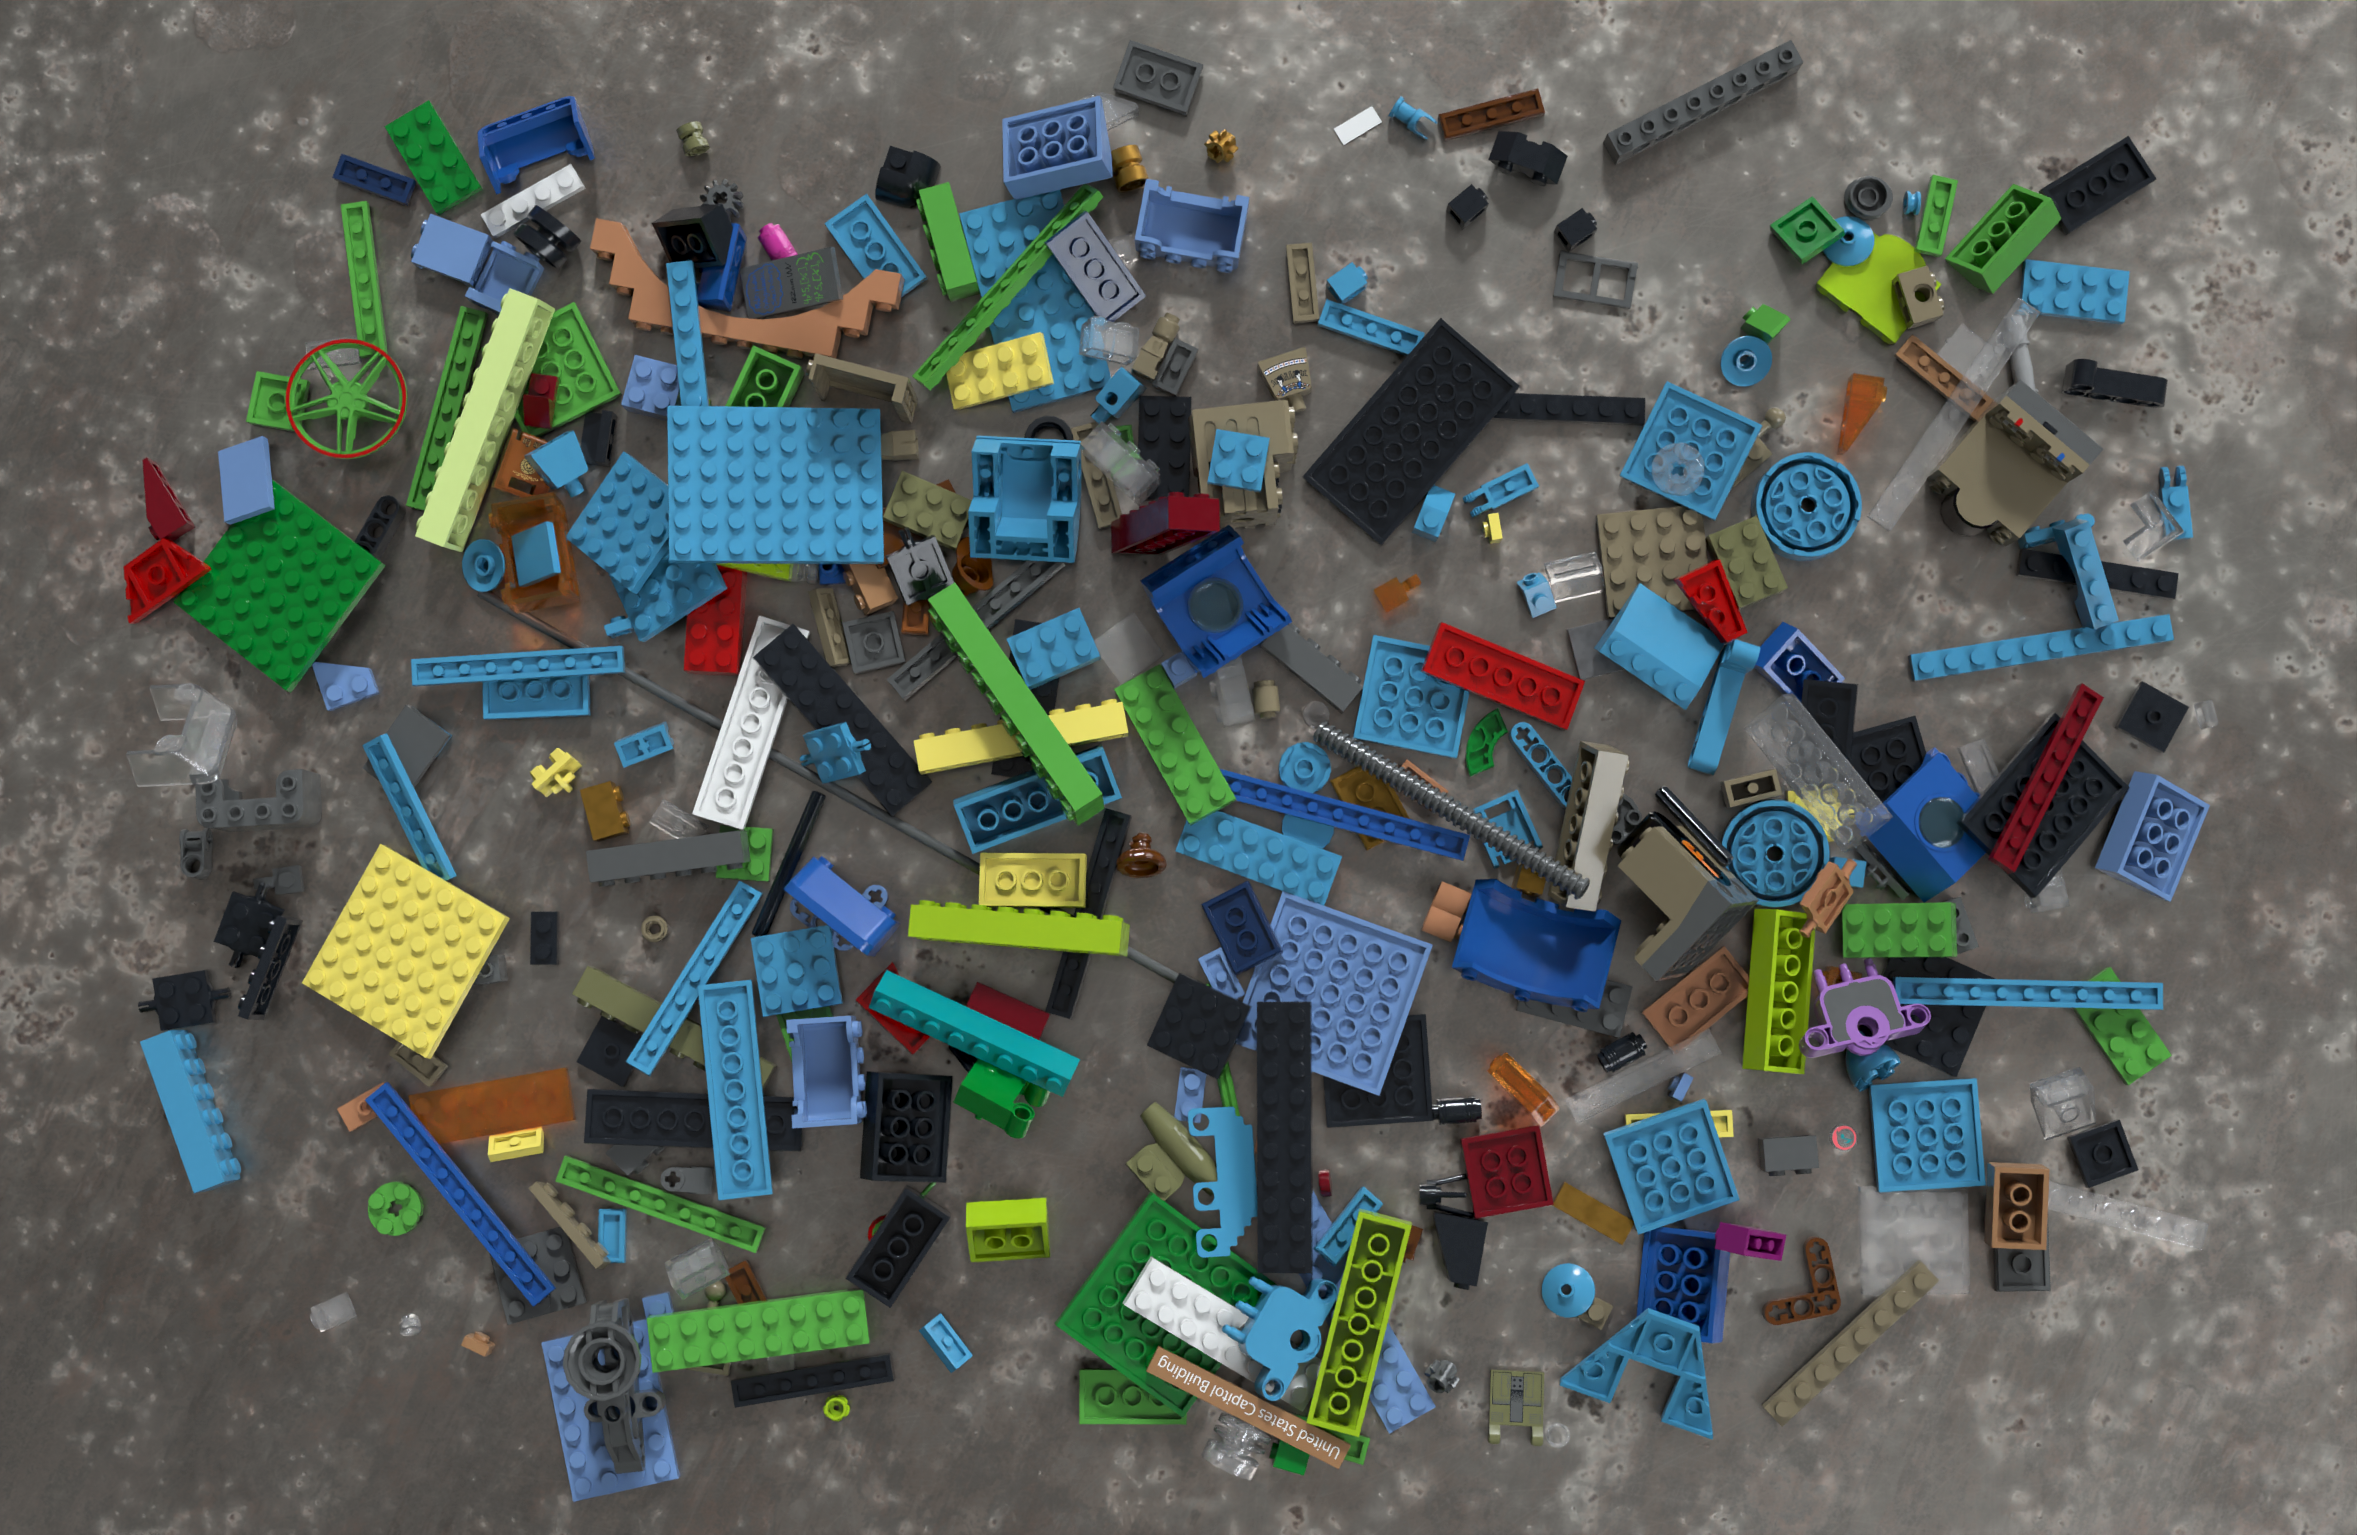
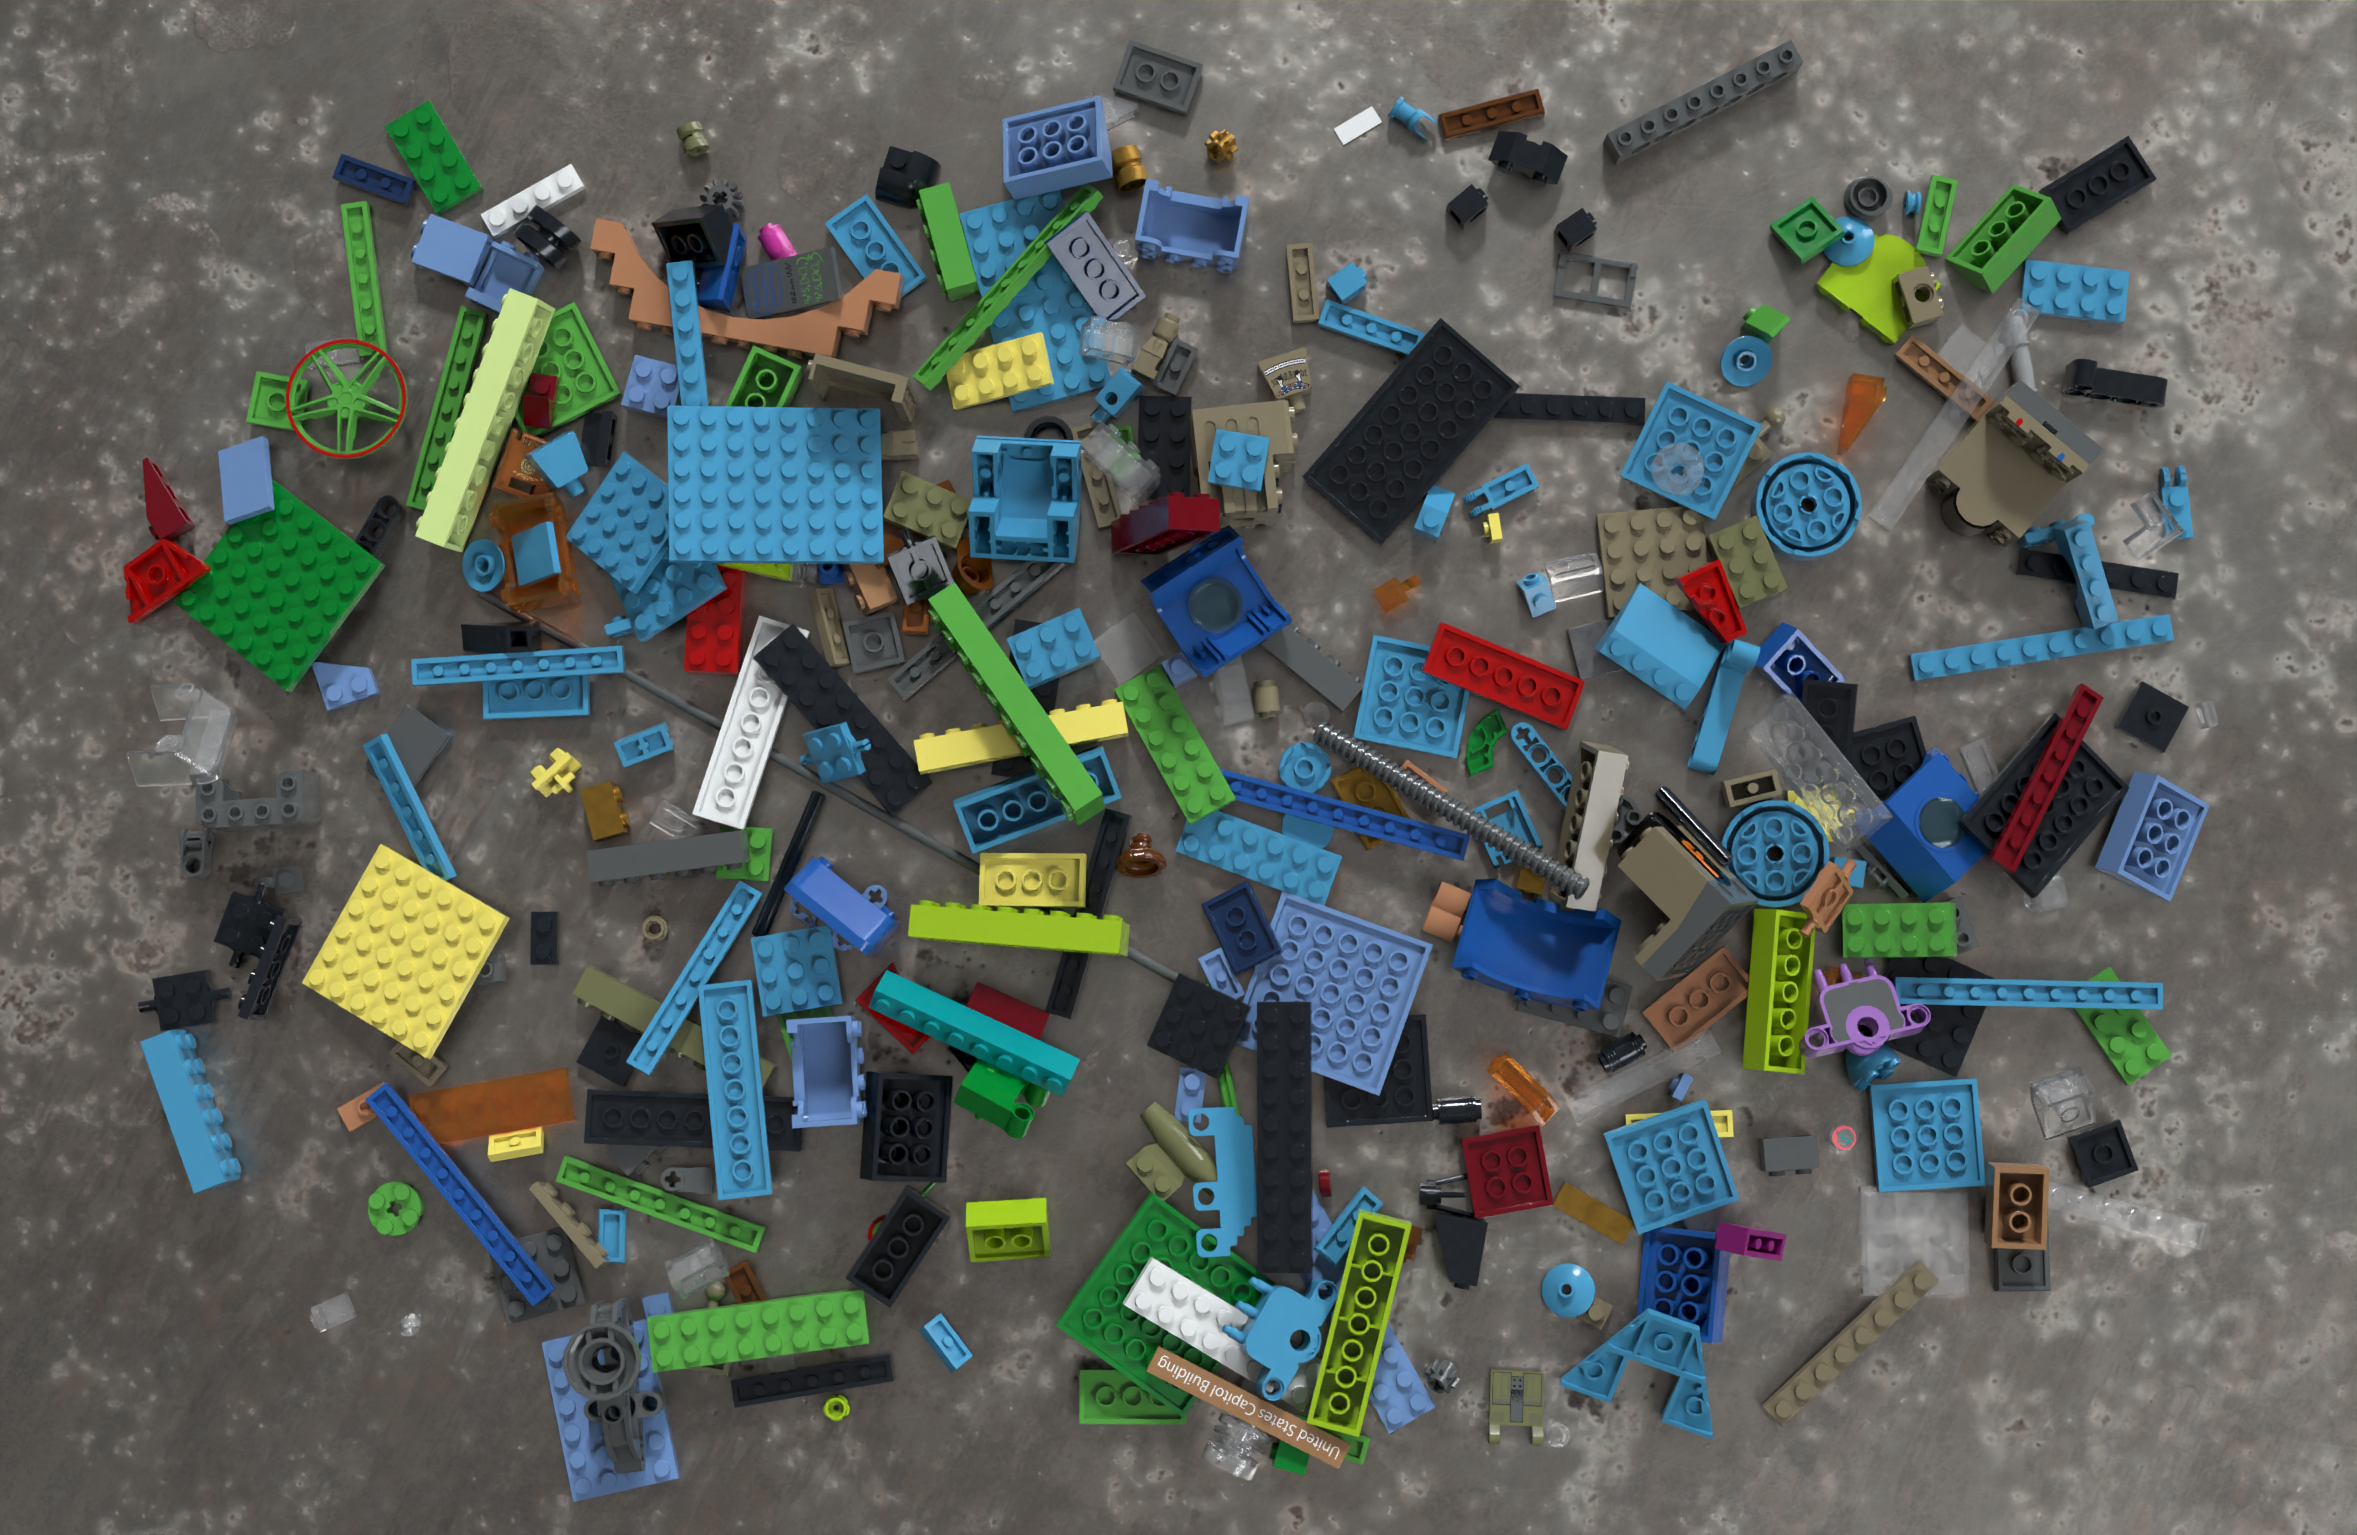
medium nougat plate [461,1331,495,1357] -> none
blue windscreen [477,96,595,195] -> none
reddish brown beam [1762,1237,1841,1325] -> none
none -> black slope [461,621,542,653]

